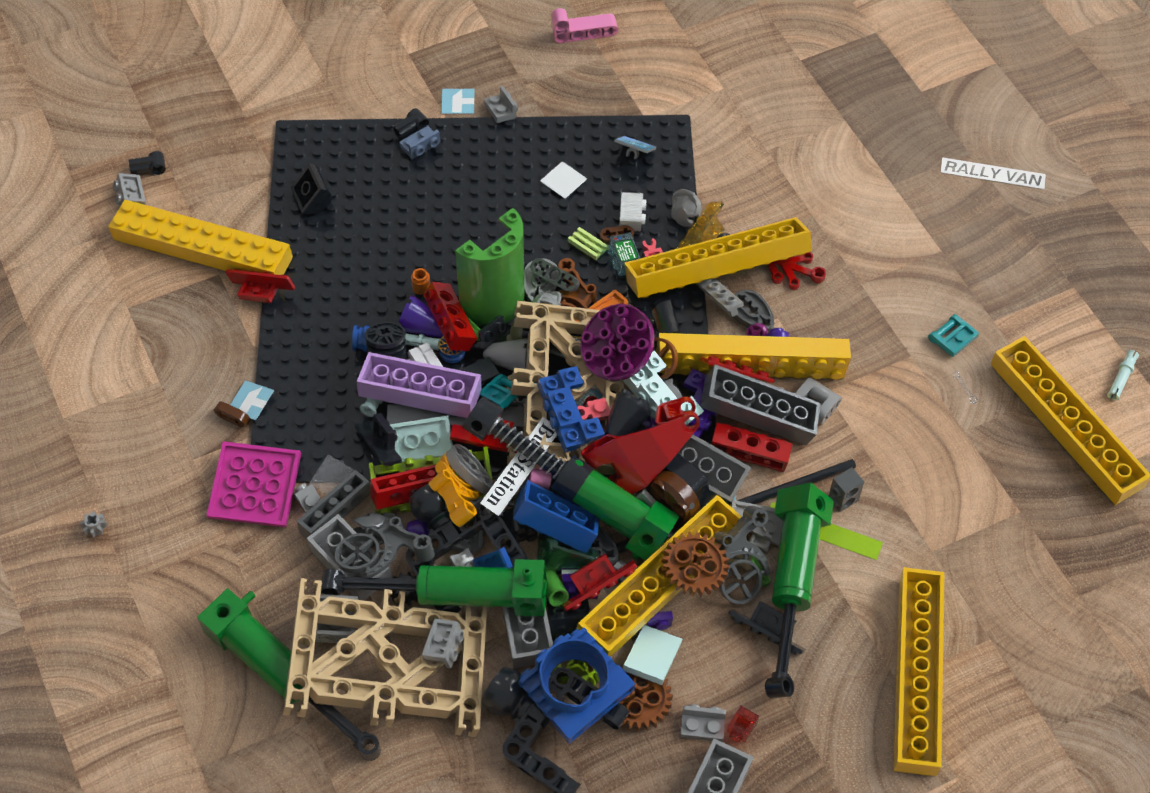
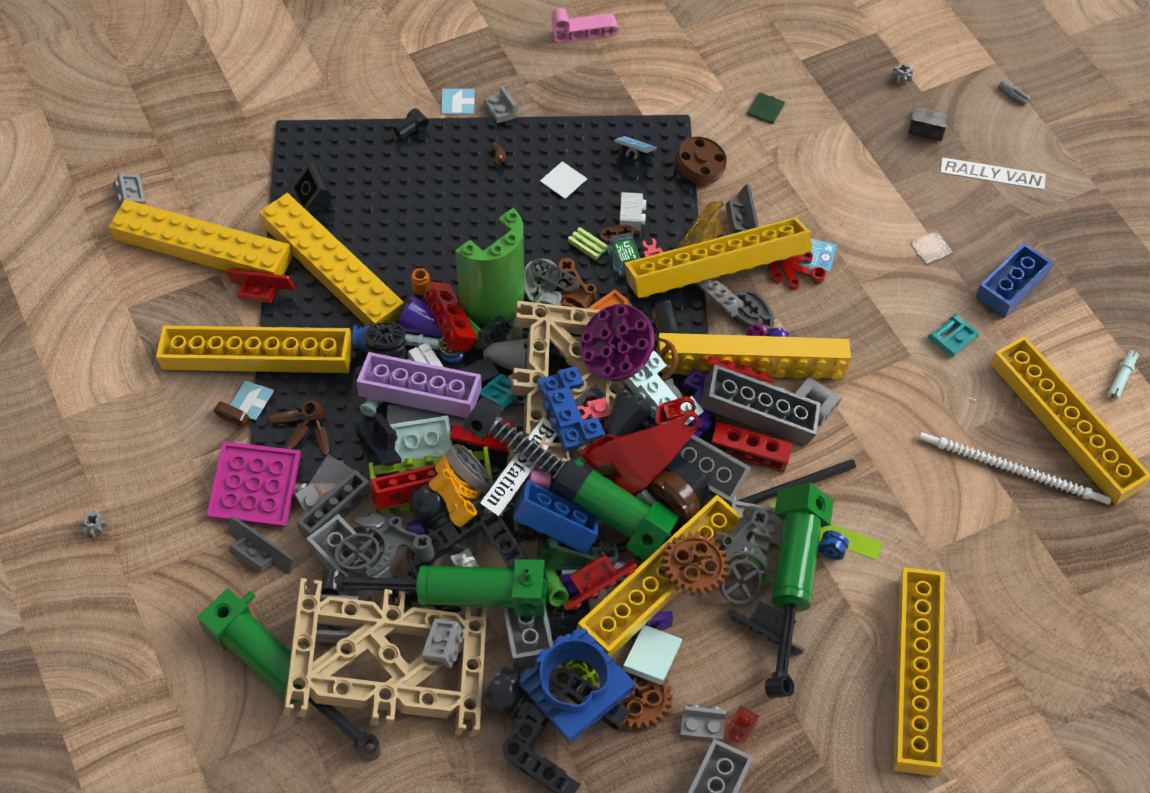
black piece [129,151,166,175] -> none
sand blue bracket [399,126,440,159] -> none
blue plate [473,547,513,567] -> none
light grey helmet [671,189,702,227] -> none
dark grey brick [828,467,864,512] -> none
none -> yellow brick [156,326,352,373]
none -> dark grey bracket [227,516,295,575]
none -> yellow brick [259,193,404,326]
none -> reddish brown plant [268,400,329,455]
none -> reddish brown arm [490,142,506,165]
none -> reddish brown piece [674,137,727,187]
none -> dark grey bracket [725,184,759,233]
none -> dark green piece [747,92,785,124]
none -> medium azure sticker [797,239,837,271]
none -> blue wheel [818,530,850,560]
none -> light grey gear [892,64,914,85]
none -> black bracket [908,107,948,141]
none -> clear piece [910,231,953,266]
none -> white hose [919,432,1112,505]
none -> blue brick [976,242,1054,318]
none -> light grey axle [998,78,1030,105]

